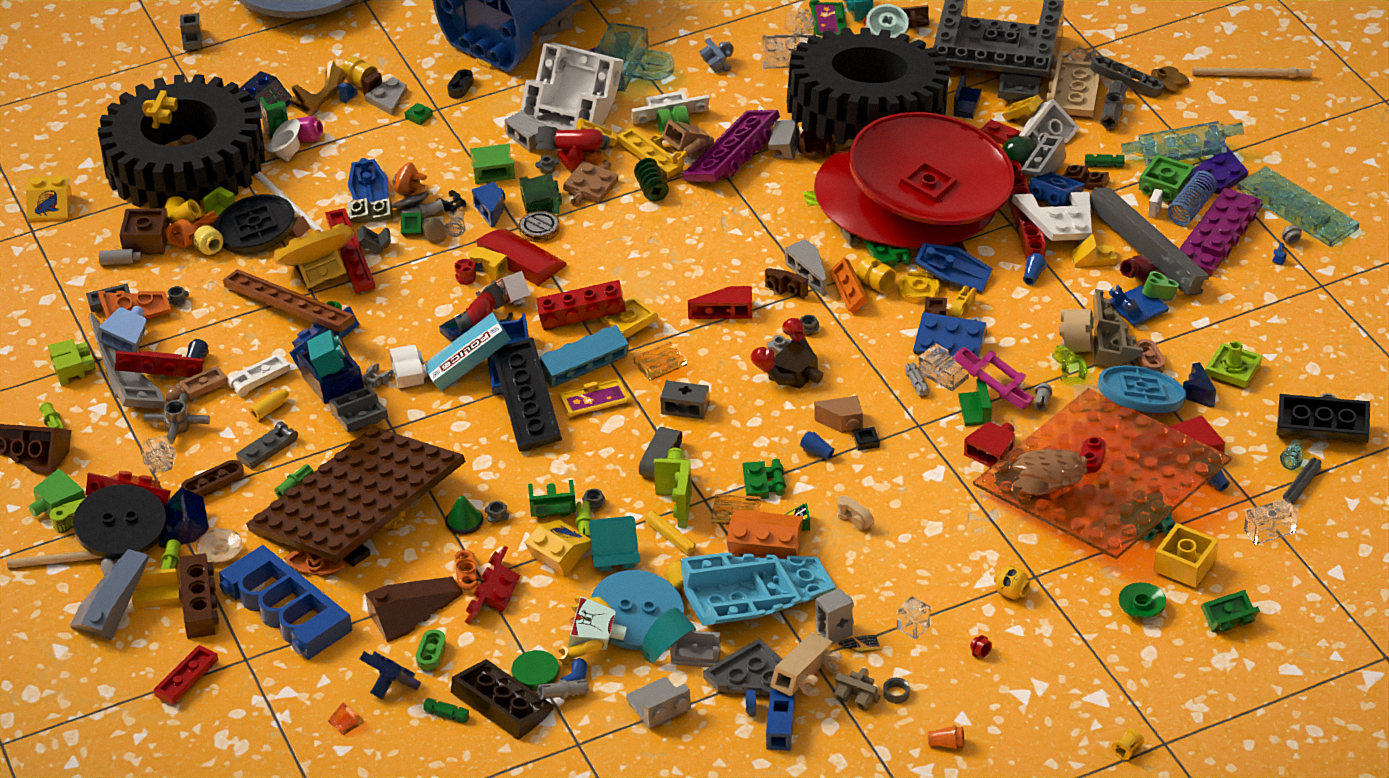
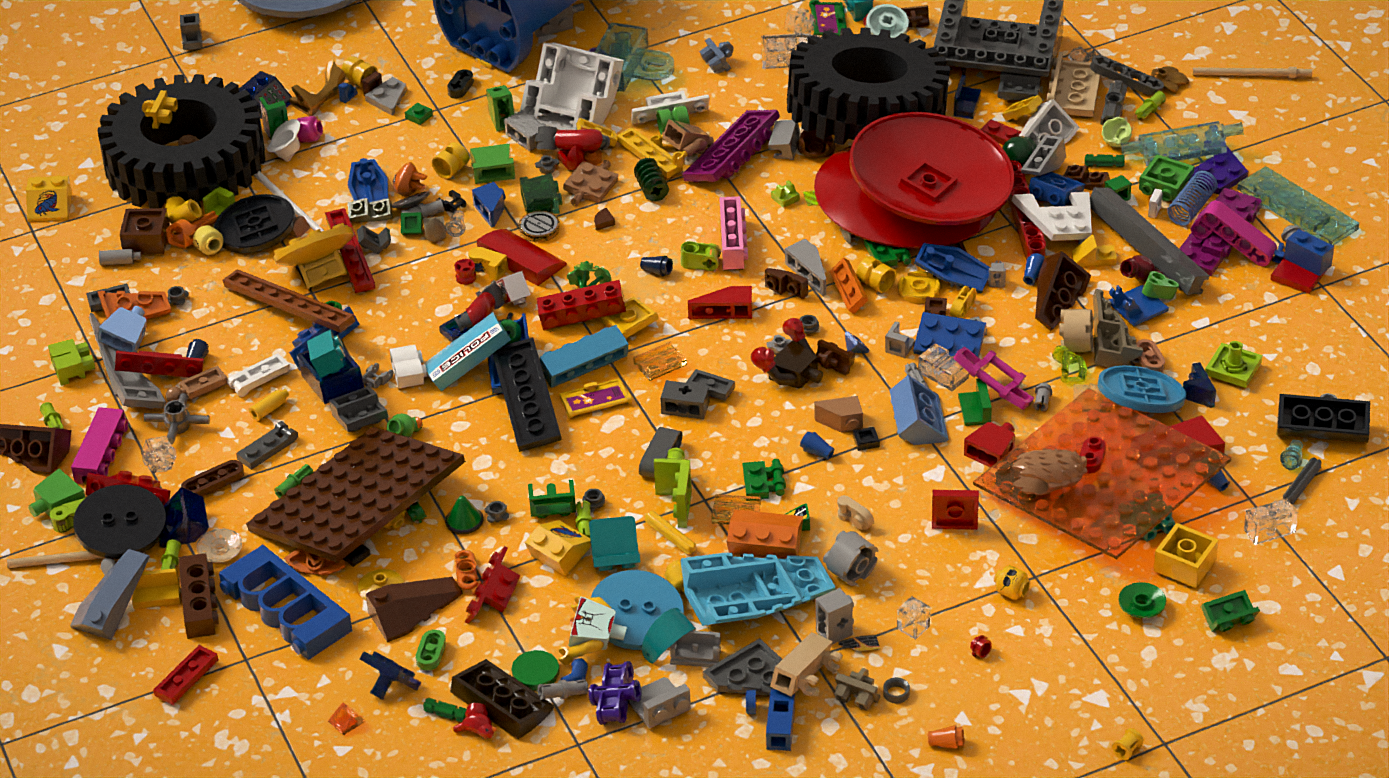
none -> dark pink brick [71,407,128,484]
none -> yellow dish [358,569,404,601]
none -> bright green animal [387,413,423,437]
none -> green plate [407,502,427,523]
none -> yellow wheel [432,142,469,179]
none -> red animal [453,703,497,739]
none -> bright green torso [486,85,514,131]
none -> green plate [500,319,521,345]
none -> bright green plant [567,261,612,288]
none -> dark purple axle [589,661,642,725]
none -> reddish brown tile [594,207,615,230]
none -> dark blue cone [640,256,673,276]
none -> lime piece [680,241,721,271]
none -> dark grey plate [686,369,735,401]
none -> bright pink brick [720,196,748,270]
none -> lime tile [771,180,800,208]
none -> reddish brown hips [816,339,855,375]
none -> light grey brick [823,531,879,586]
none -> blue slope [844,331,869,353]
none -> light grey panel [885,321,915,358]
none -> medium blue slope [889,375,949,445]
none -> red plate [932,489,979,530]
none -> piece [988,260,1006,288]
none -> reddish brown wedge [1035,251,1091,330]
none -> yellowish green hair [1101,117,1132,147]
none -> green plate [1105,175,1132,201]
none -> lime axle [1135,91,1166,119]
none -> dark pink beam [1191,200,1277,266]
none -> red tile [1271,258,1327,294]
none -> blue brick [1284,229,1334,276]

